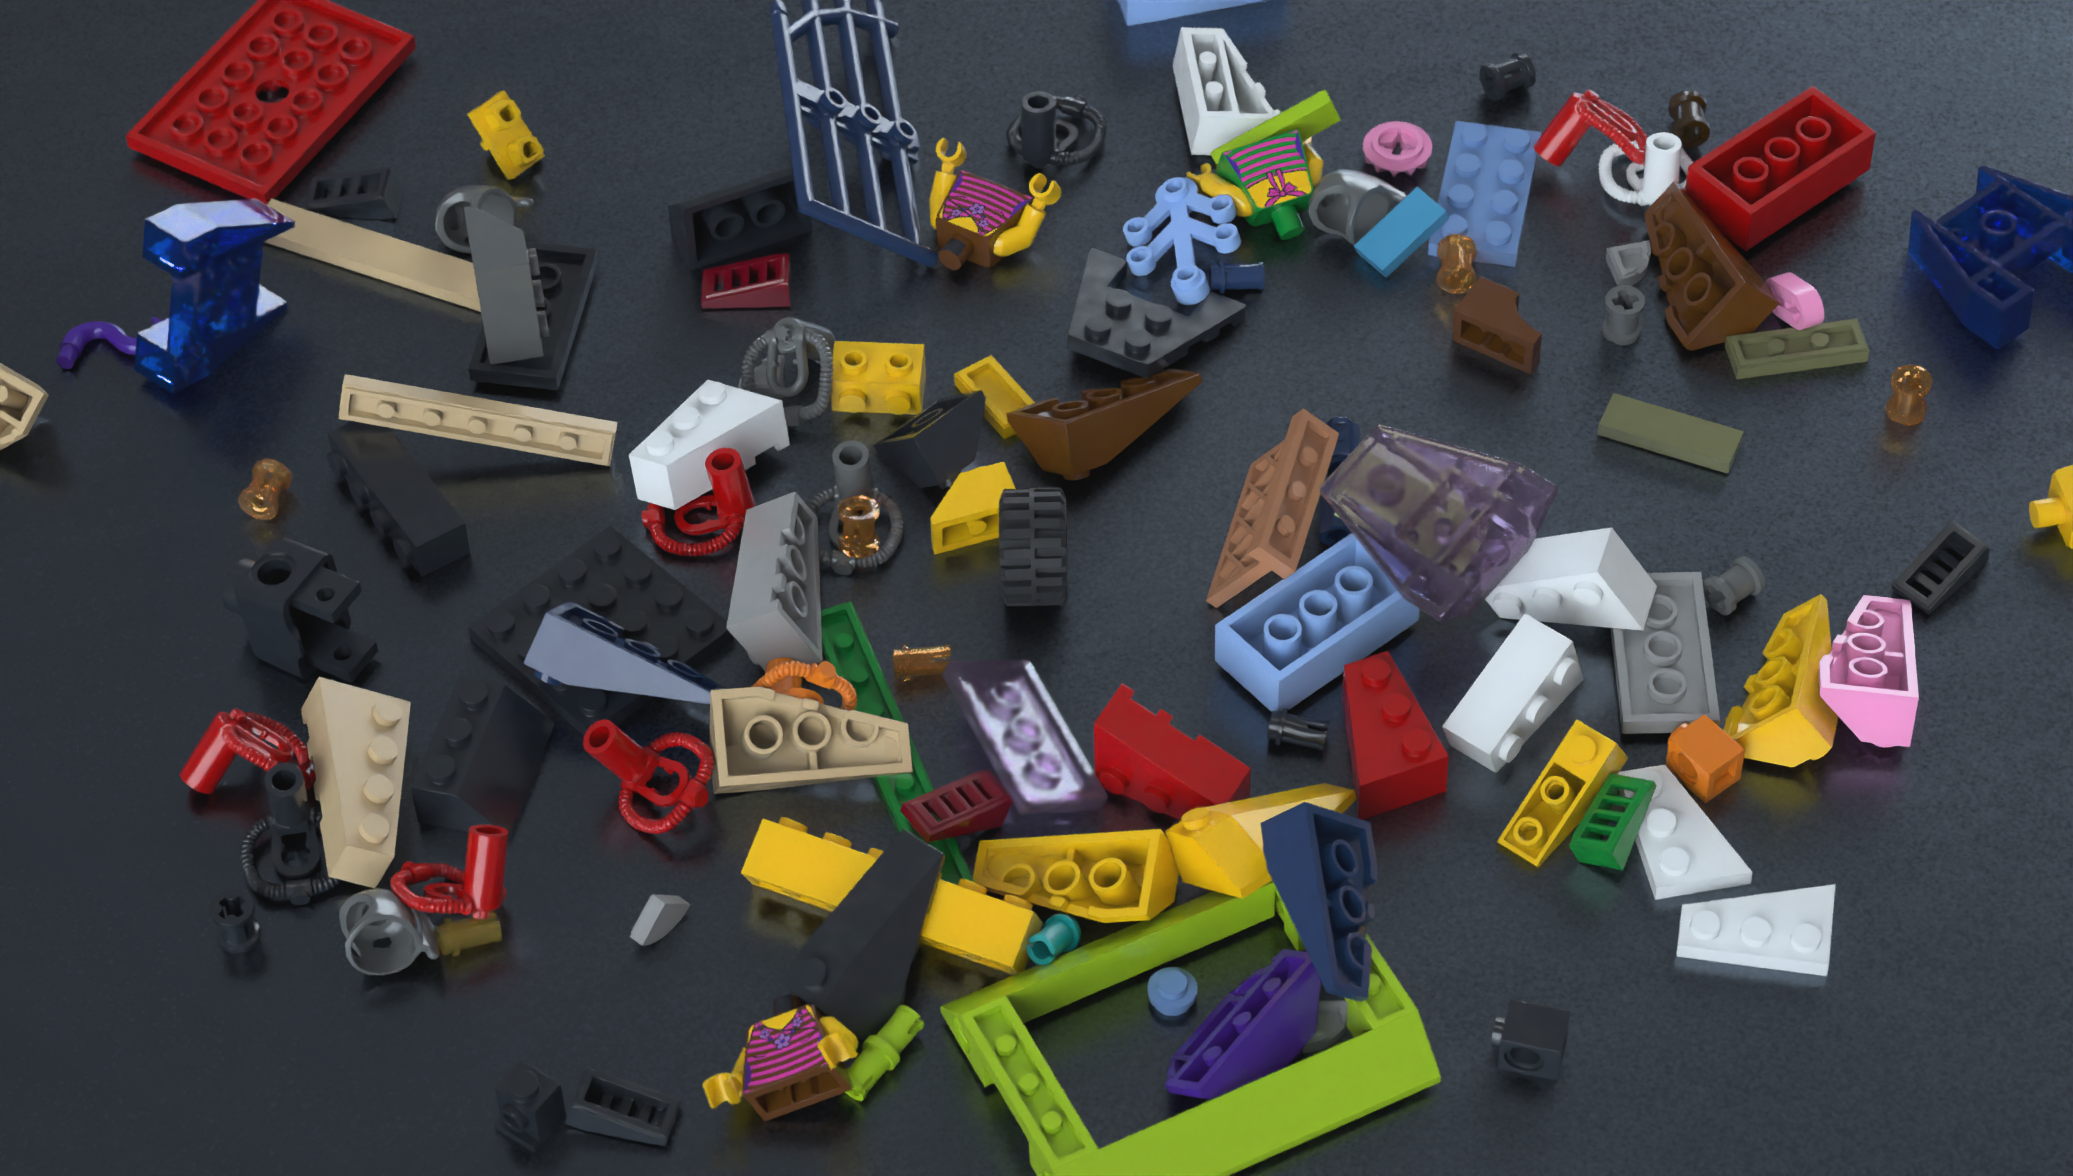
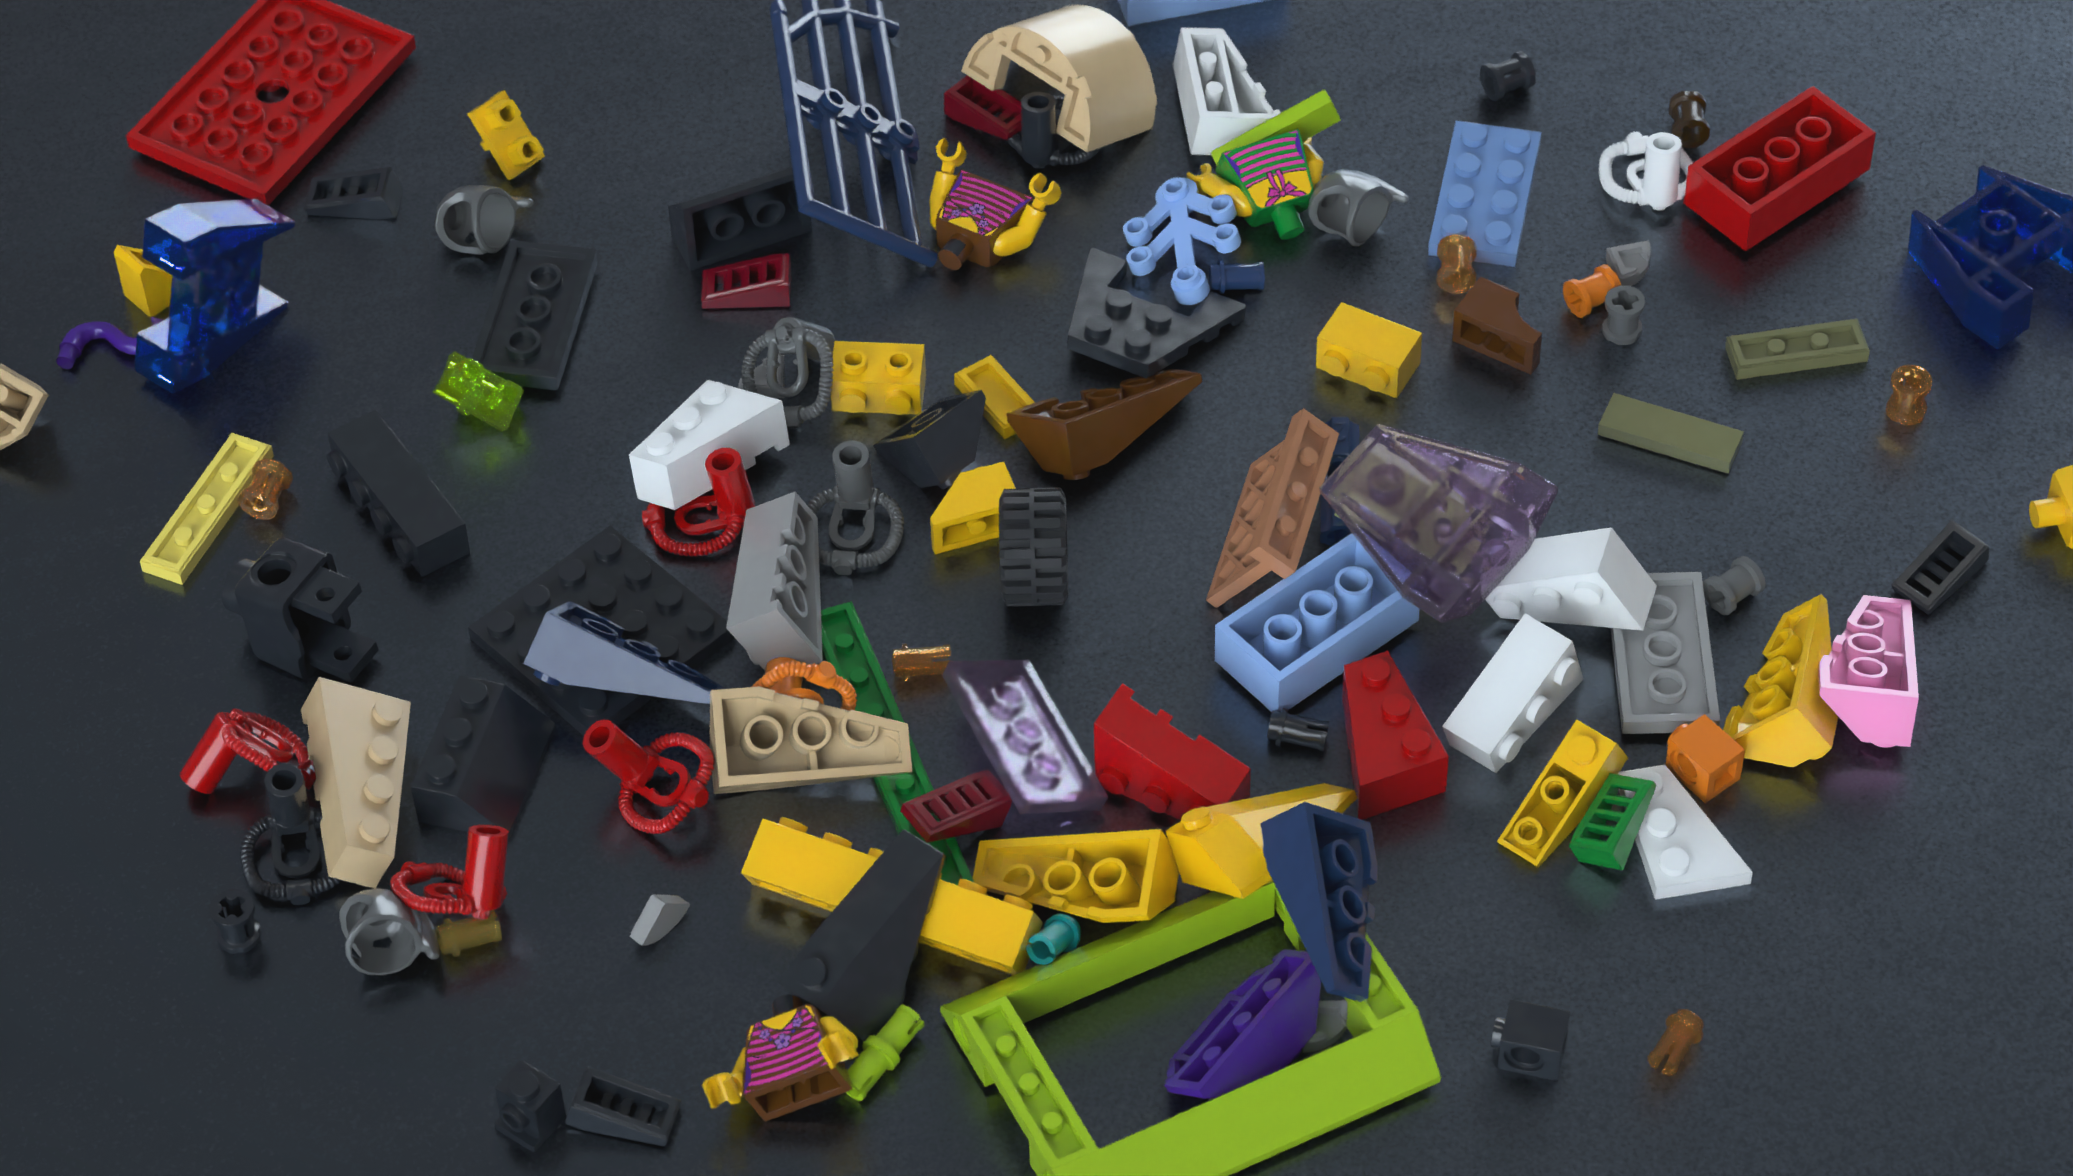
tan tile [250,199,481,312] -> none
tan tile [339,374,618,466] -> none
dark grey slope [464,206,550,365] -> none
clear orange bush [838,496,880,558] -> none
medium blue plate [1147,967,1198,1016] -> none
dark azure tile [1354,187,1450,278] -> none
bright pink gear [1363,121,1432,178] -> none
red piece [1533,89,1648,167] -> none
reddish brown wedge [1644,181,1780,351] -> none
white wing [1676,884,1835,976] -> none
bright pink beam [1765,272,1824,330] -> none
none -> yellow slope [113,245,204,318]
none -> light yellow tile [140,433,274,585]
none -> clear neon green hips [433,351,524,432]
none -> dark red slope [944,75,1021,140]
none -> tan cylinder [962,5,1157,152]
none -> yellow brick [1316,302,1422,399]
none -> orange bush [1563,264,1621,318]
none -> clear orange pin [1647,1009,1704,1076]

